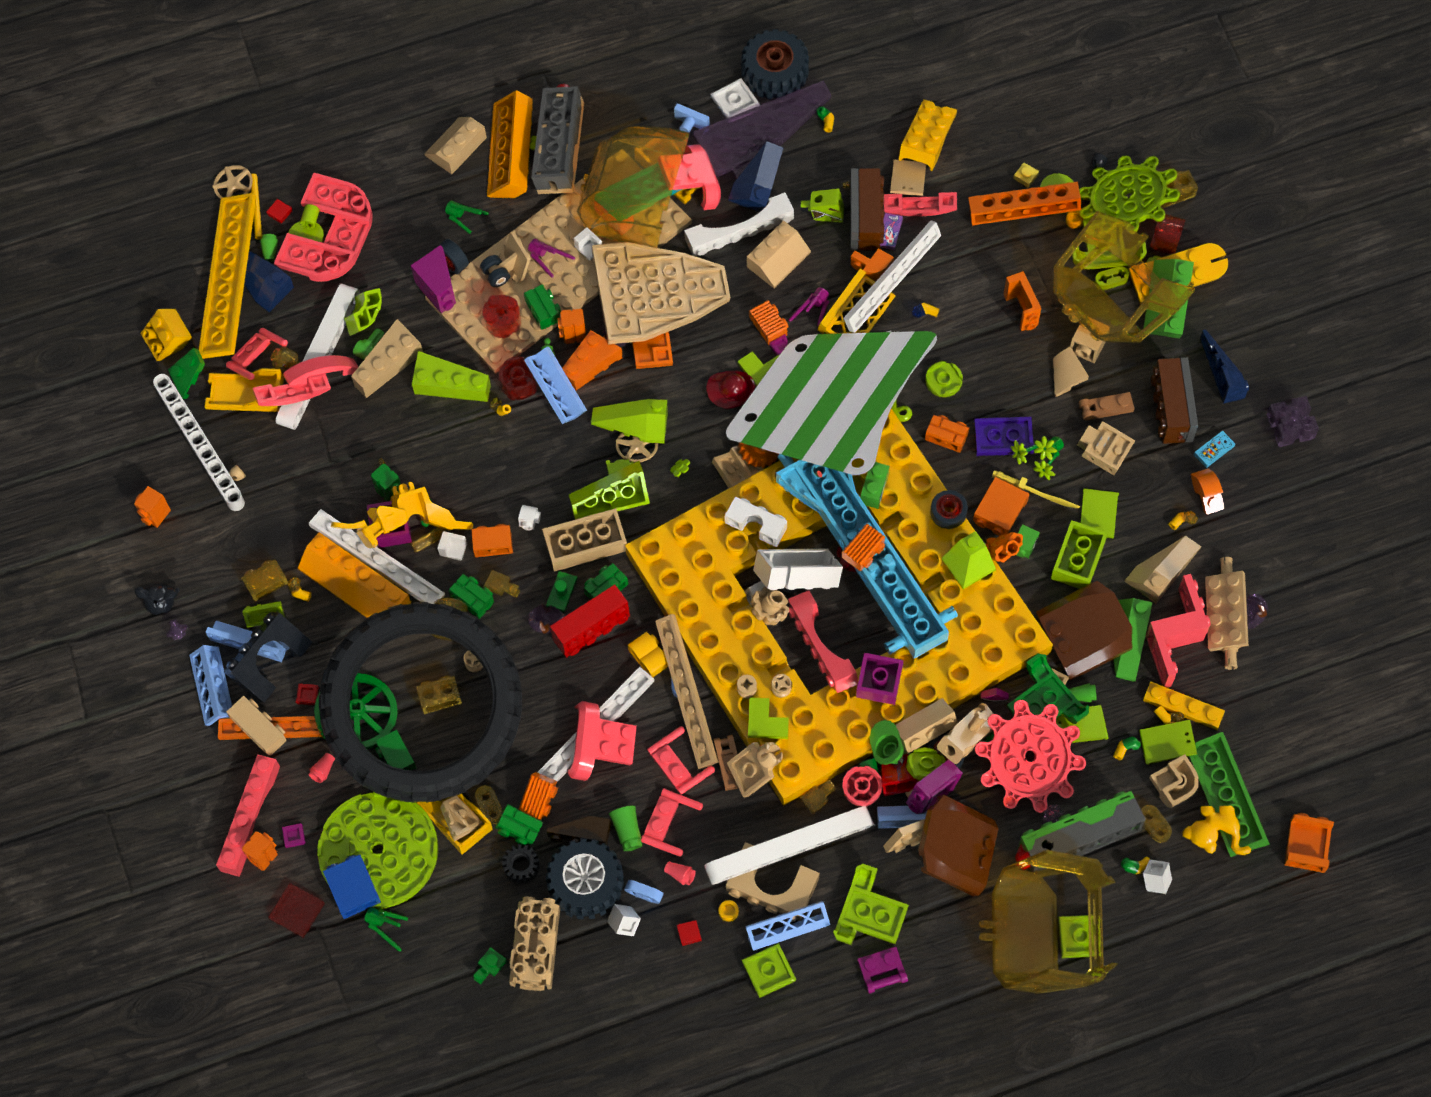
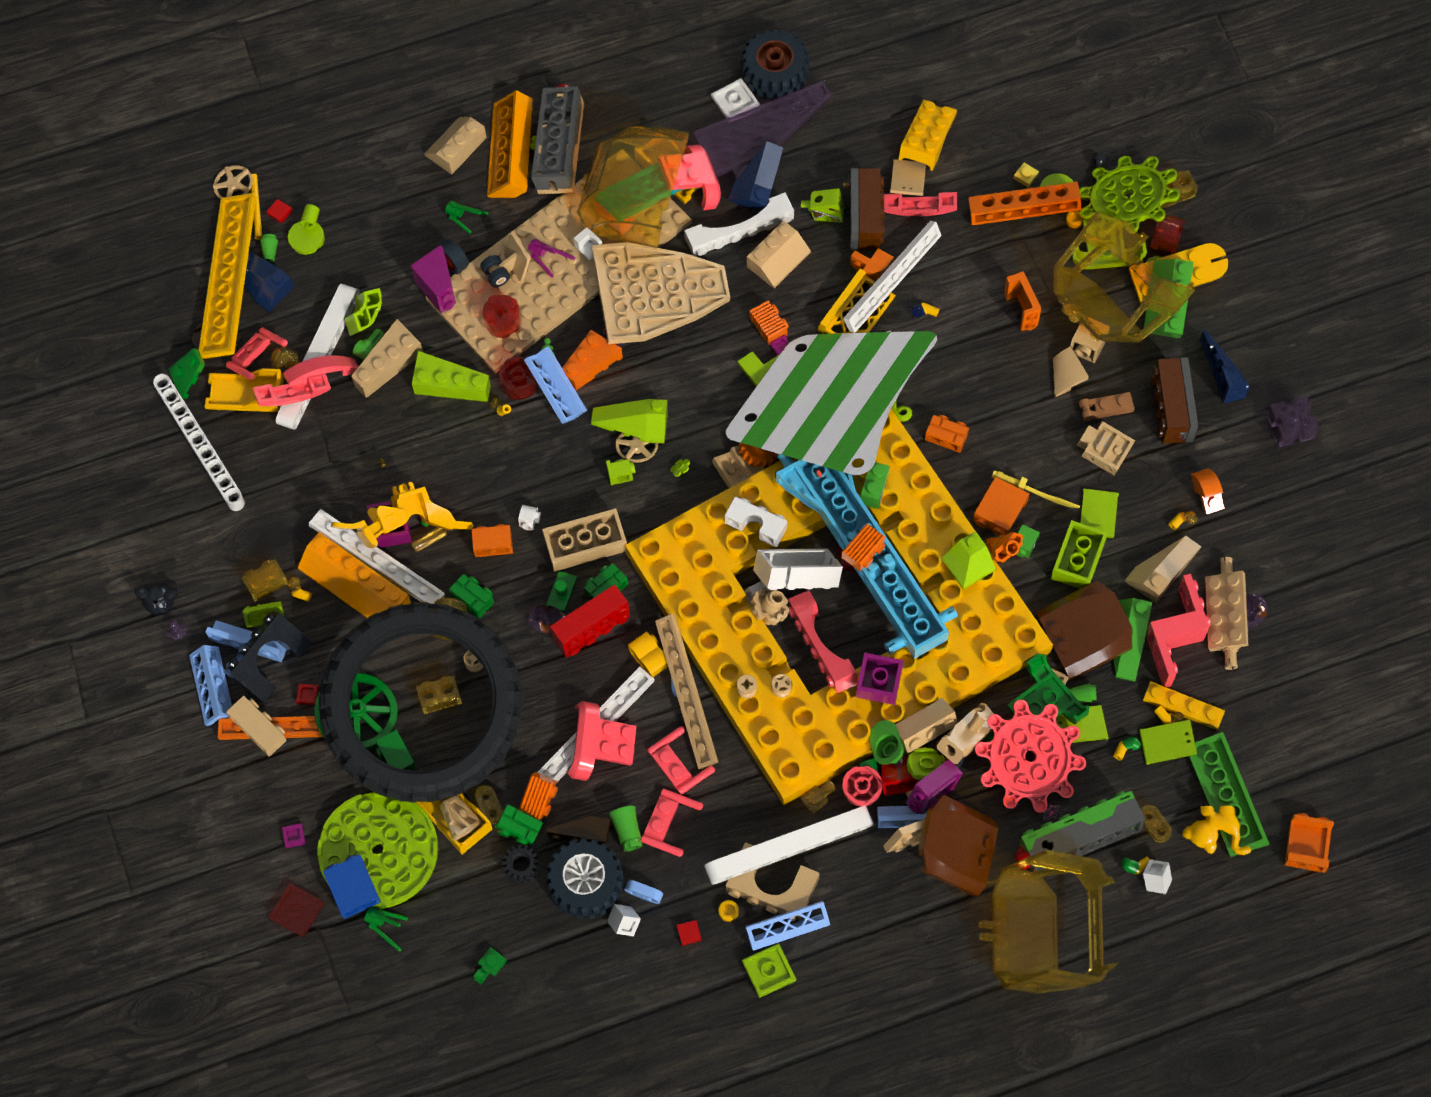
orange brick [134,486,171,528] -> none
yellow slope [141,309,192,361] -> none
coral arch [216,754,280,877] -> none
tan hinge [229,464,246,481] -> none
orange brick [242,832,278,871] -> none
coral plate [274,173,373,282] -> none
coral cone [309,753,335,783] -> none
green brick [371,464,401,502] -> none
white panel [438,531,467,560] -> none
clear yellow plate [484,570,520,598] -> none
tan brick [509,896,560,991] -> none
green brick [524,285,561,330] -> none
orange brick [557,308,586,344] -> none
lime wedge [569,461,650,520] -> none
orange plate [632,332,673,369] -> none
coral cone [664,861,696,885] -> none
light blue tile [674,103,710,134] -> none
dark red hat [706,371,755,409] -> none
medium nougat plate [713,735,739,791] -> none
tan plate [727,742,783,797] -> none
lime tile [748,698,789,739] -> none
magenta plant [789,287,829,326] -> none
arm [817,107,834,132] -> none
lime piece [833,864,909,945] -> none
magenta plate [857,947,908,994] -> none
tile [880,213,903,250] -> none
lime tile [925,361,963,397] -> none
wheel [930,490,968,529] -> none
dark purple plate [974,417,1034,456] -> none
magenta tile [981,688,1008,701] -> none
lime plant [1010,436,1064,480] -> none
lime plate [1058,915,1103,958] -> none
lime beam [1094,266,1129,290] -> none
tan brick [1149,755,1199,808] -> none
medium azure tile [1194,431,1235,468] -> none

